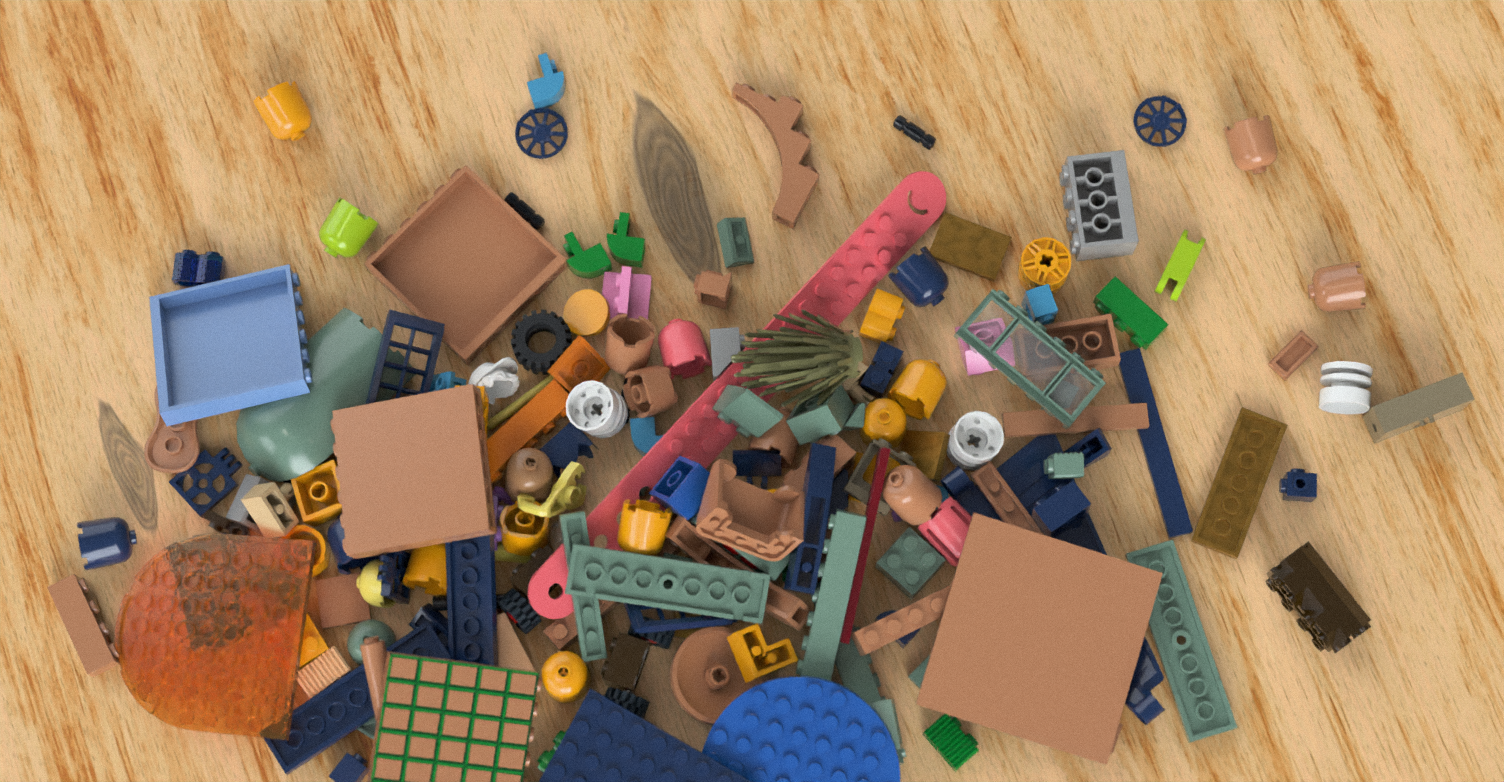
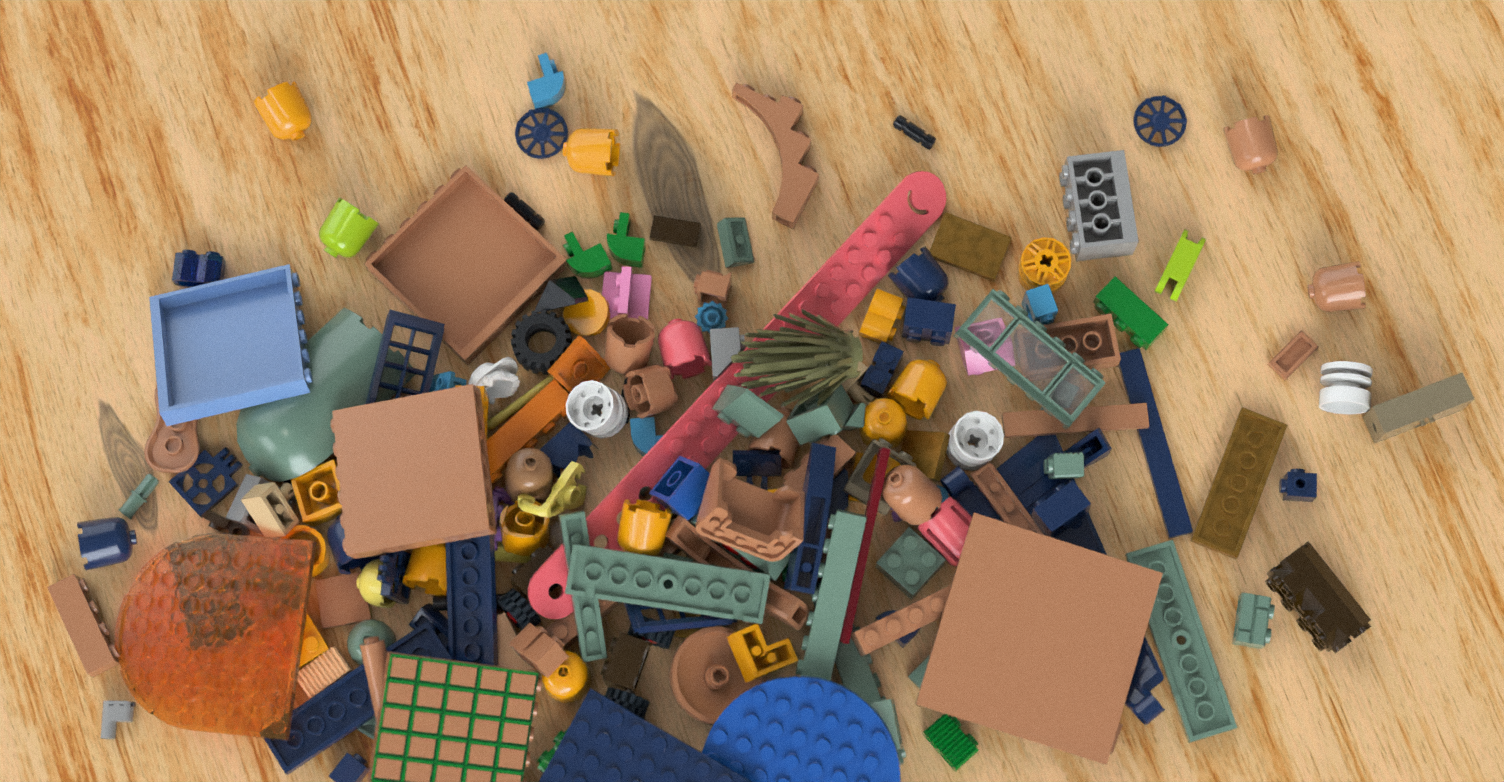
none -> light grey piece [100,701,136,739]
none -> sand green axle [118,474,159,519]
none -> nougat piece [509,623,568,678]
none -> black slope [535,276,588,313]
none -> light orange cylinder [563,128,620,176]
none -> dark brown tile [650,215,701,248]
none -> dark azure piece [695,300,729,334]
none -> dark blue piece [902,297,956,346]
none -> sand green brick [1232,593,1275,649]

